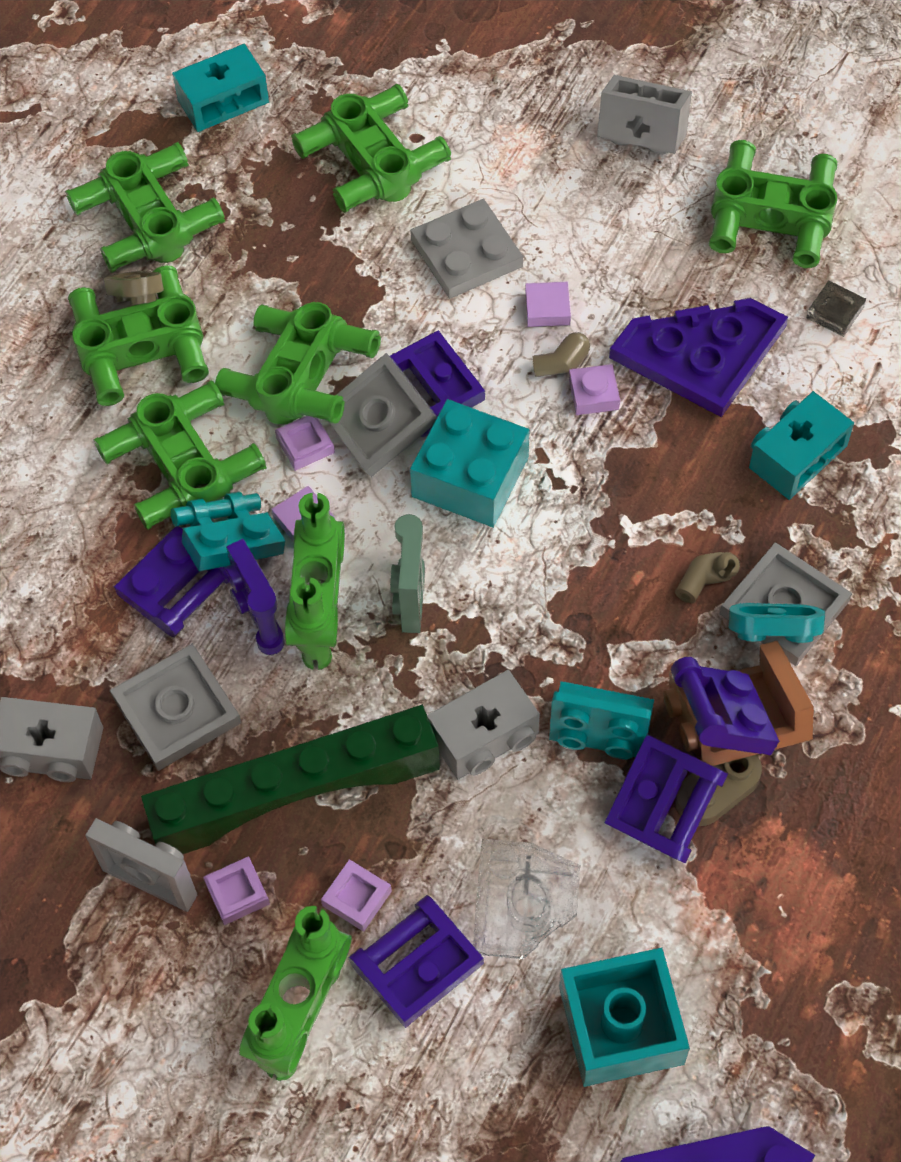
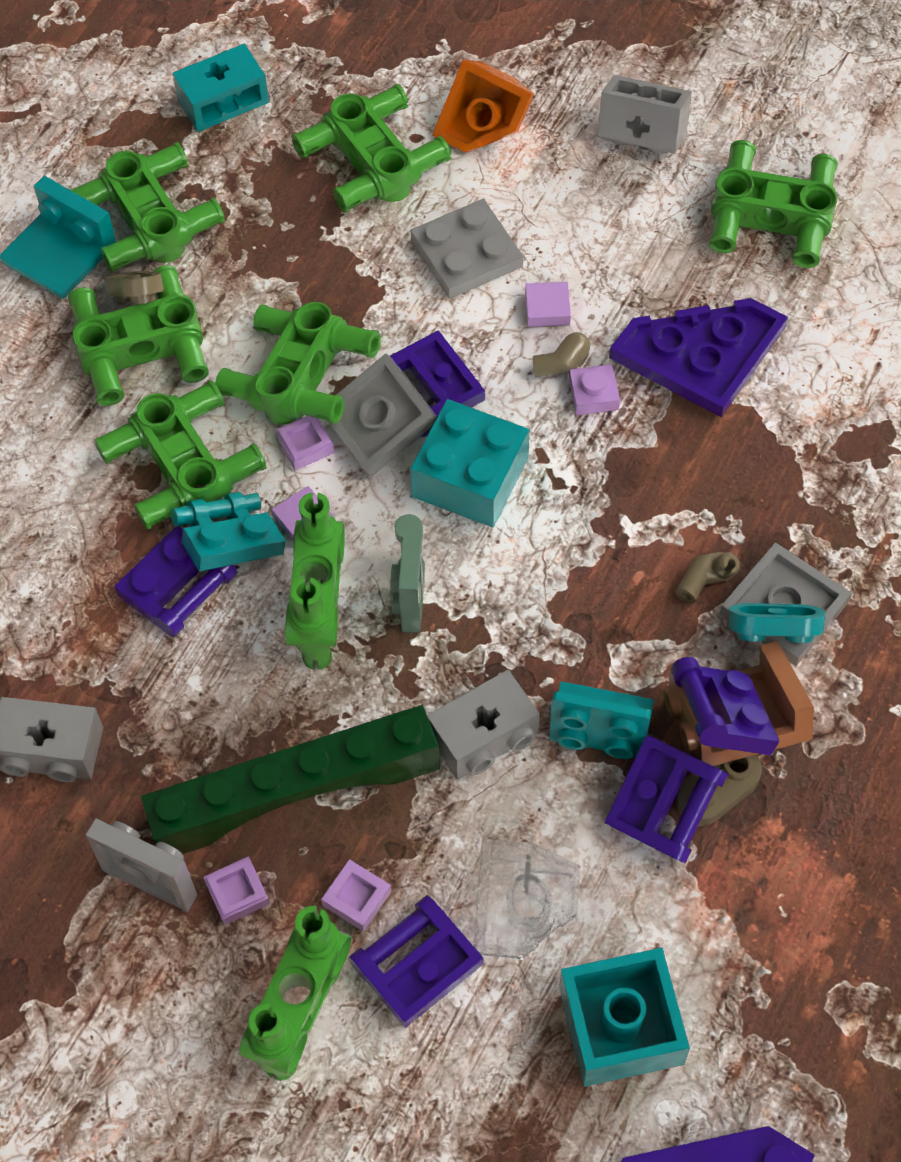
light grey plate [110,643,241,771] -> none
dark purple plate [224,539,285,655] -> none
teal brick [749,391,854,500] -> none
clear smoke tile [806,280,866,337] -> none
none -> teal bracket [0,175,116,299]
none -> orange slope [432,59,534,153]

